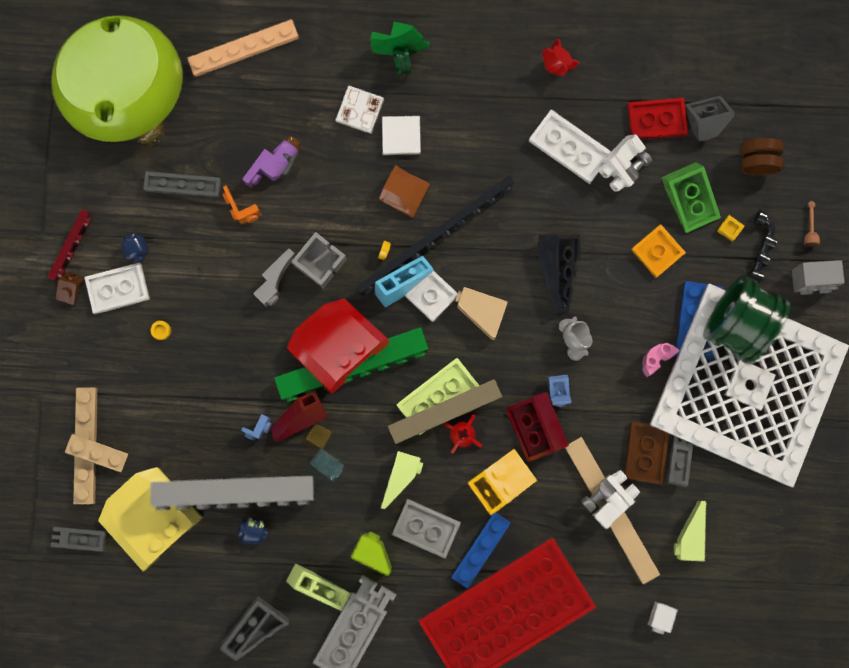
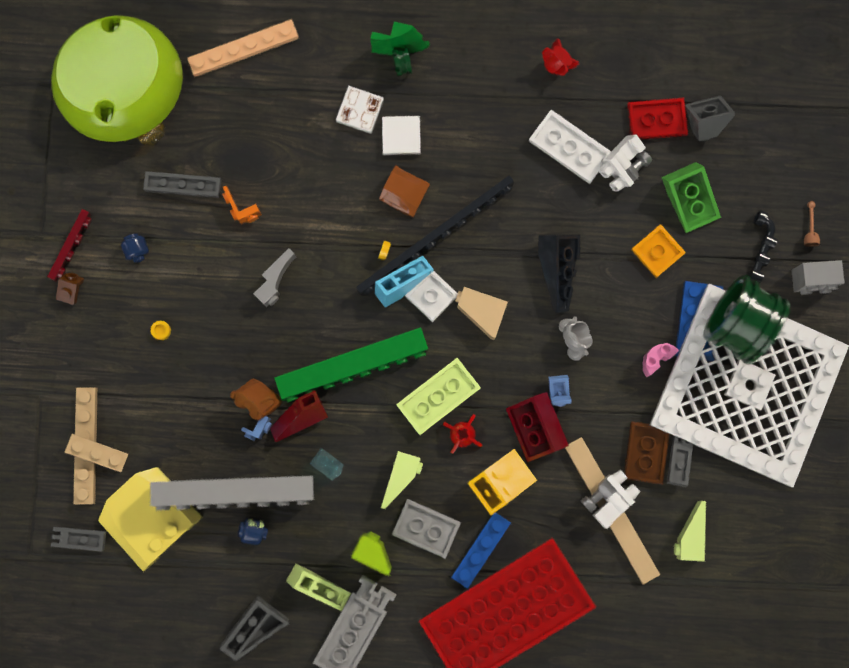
white tile [84,262,150,314] -> none
medium lavender plate [243,135,301,188] -> none
red wedge [287,298,389,394] -> none
light grey piece [291,232,347,289] -> none
clear yellow tile [306,423,332,449] -> none
dark tan tile [388,379,502,444] -> none
white brick [648,602,677,634] -> none
yellow tile [717,215,744,242] -> none
reddish brown wheel [741,138,784,175] -> none
none -> dark orange slope [230,378,283,420]

